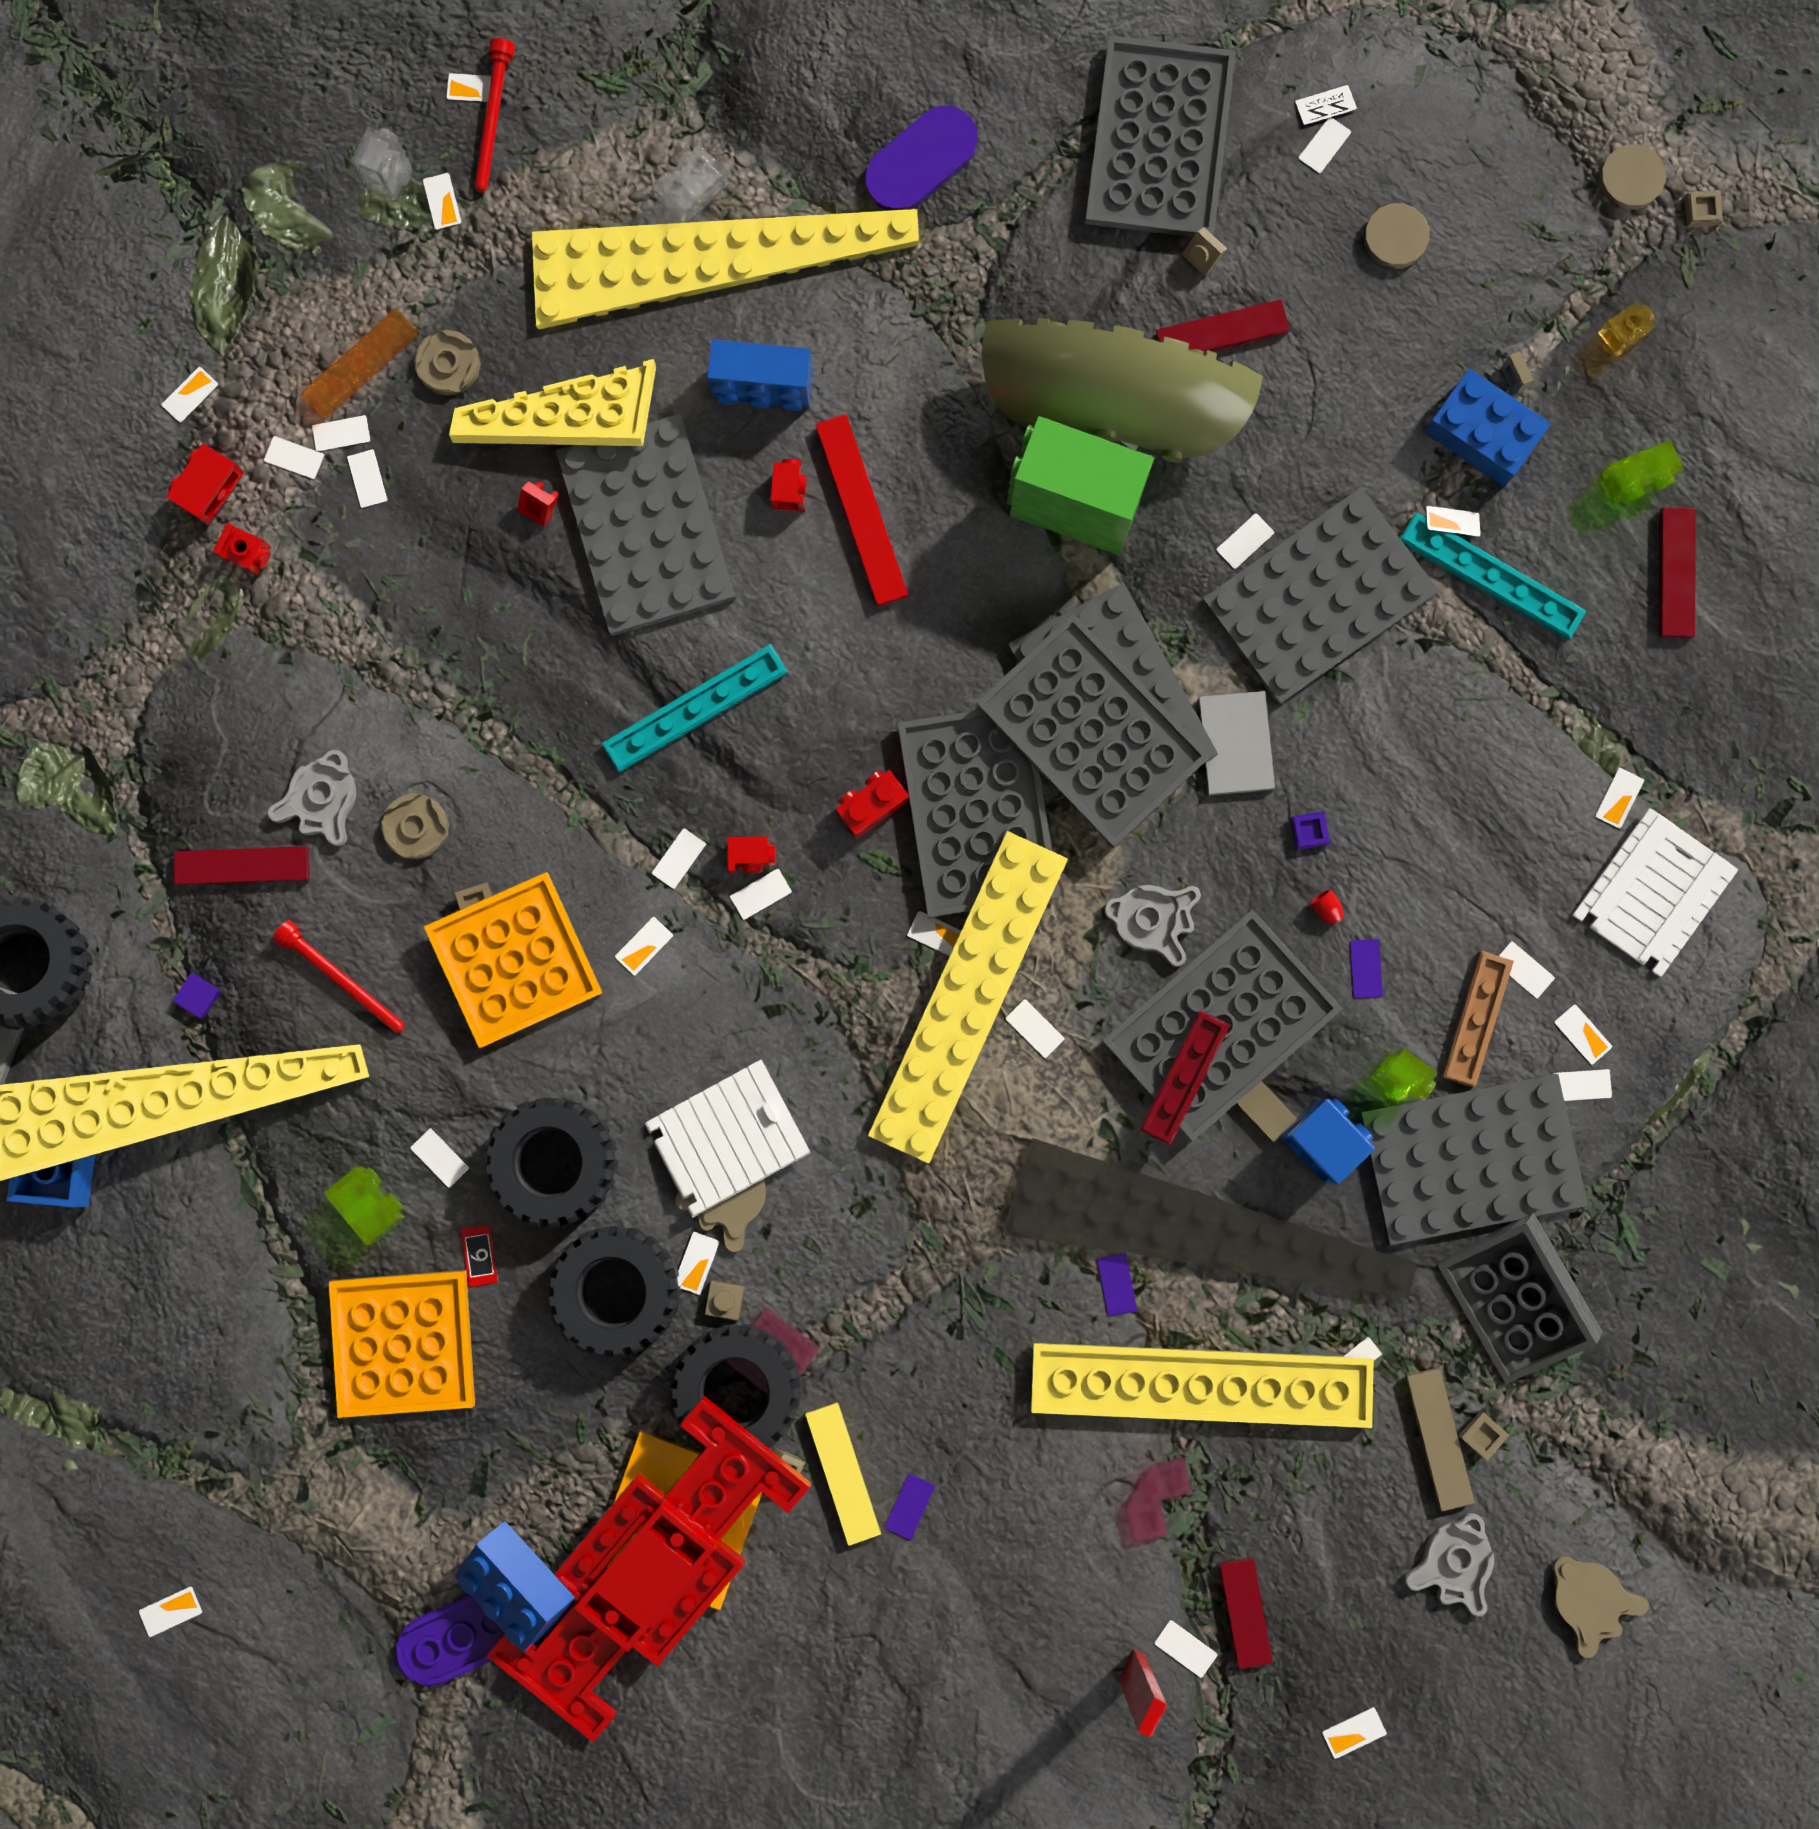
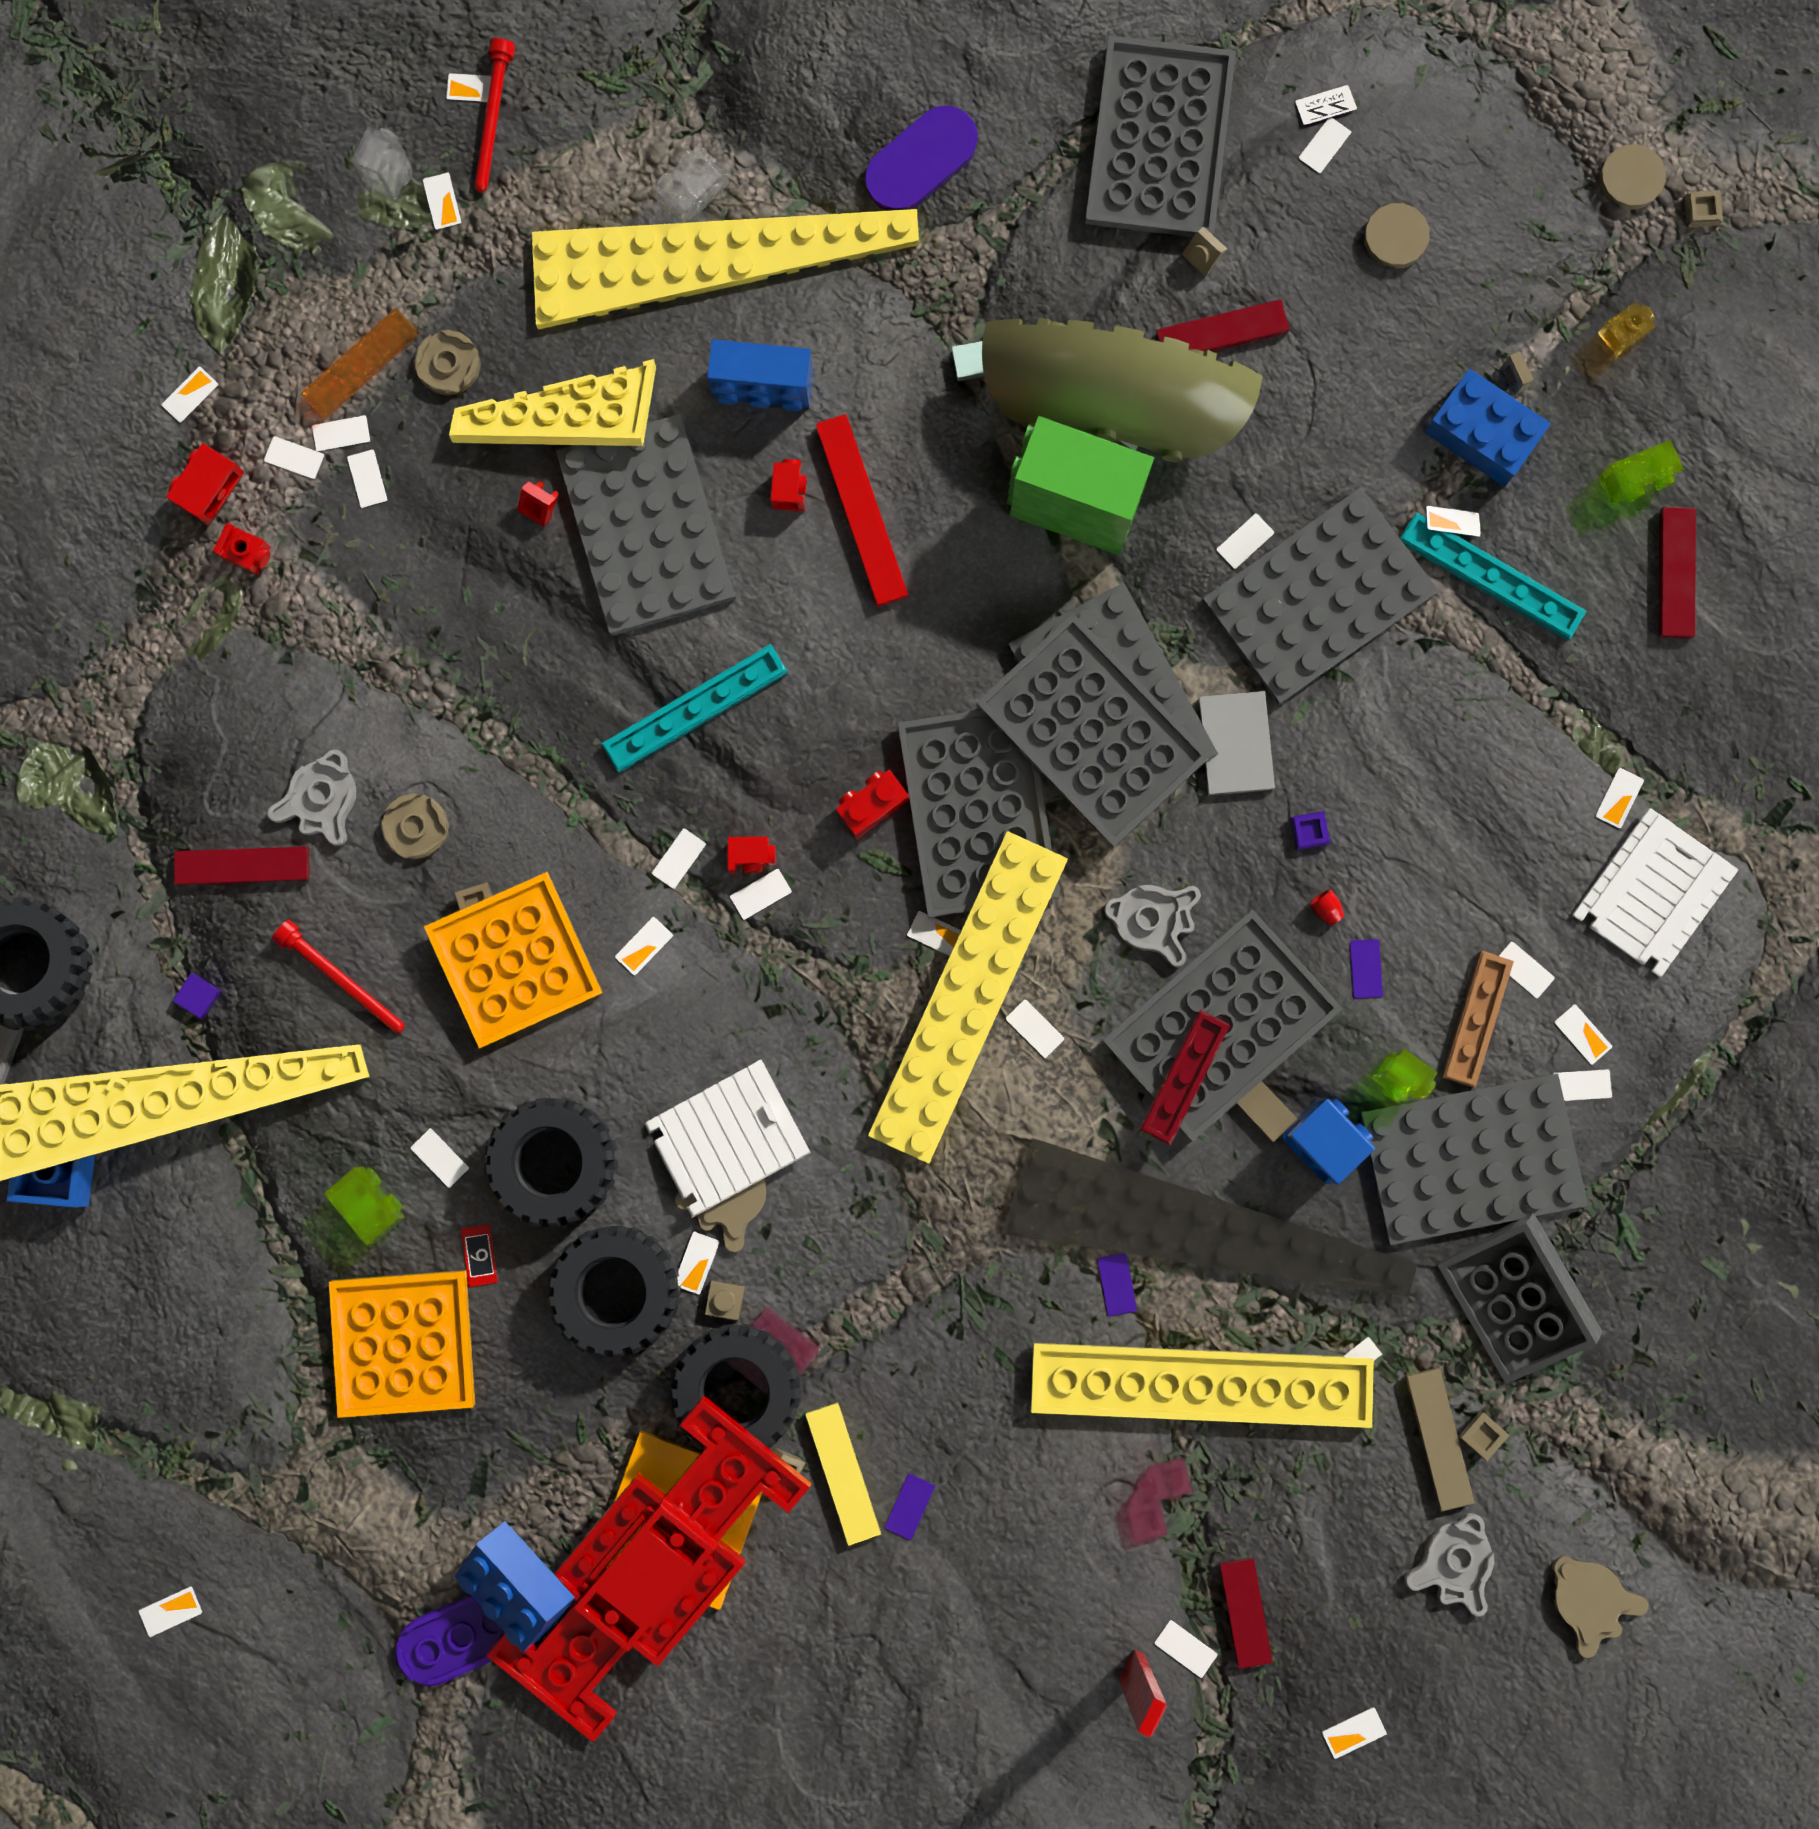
none -> light aqua tile [952,341,985,381]

